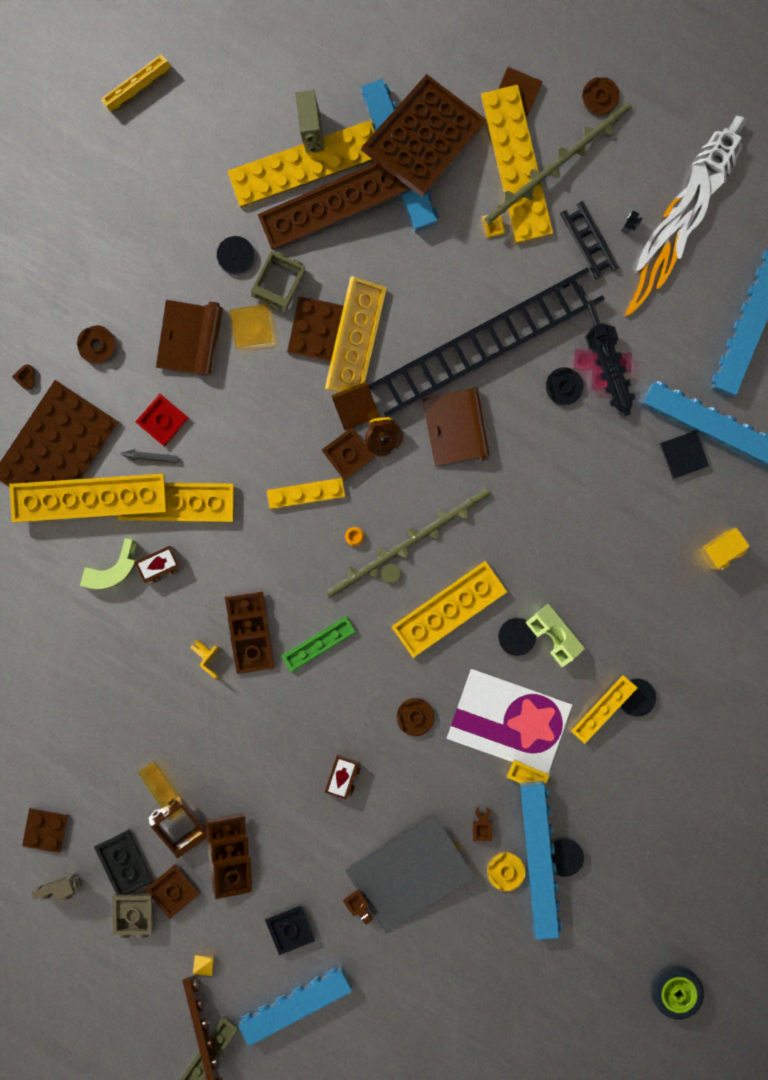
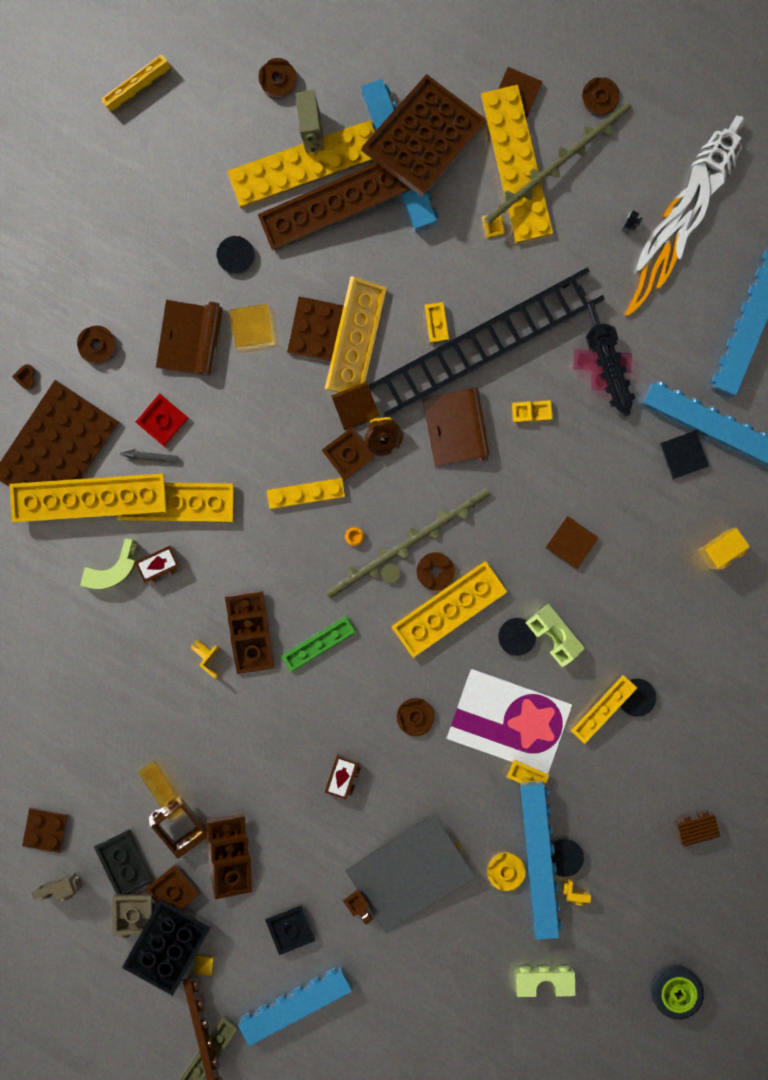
olive window [251,251,306,312] -> none
reddish brown plate [473,807,492,841] -> none
black tile [545,367,584,406] -> none
black bar [560,201,620,280] -> none
none -> black slope [122,899,212,996]
none -> reddish brown plate [258,58,297,98]
none -> reddish brown plate [416,552,455,591]
none -> yellow plate [424,302,449,343]
none -> yellow slope [512,400,553,422]
none -> yellowish green arch [515,966,575,997]
none -> reddish brown tile [545,516,599,569]
none -> yellow bracket [563,879,591,906]
none -> reddish brown brick [675,810,721,847]

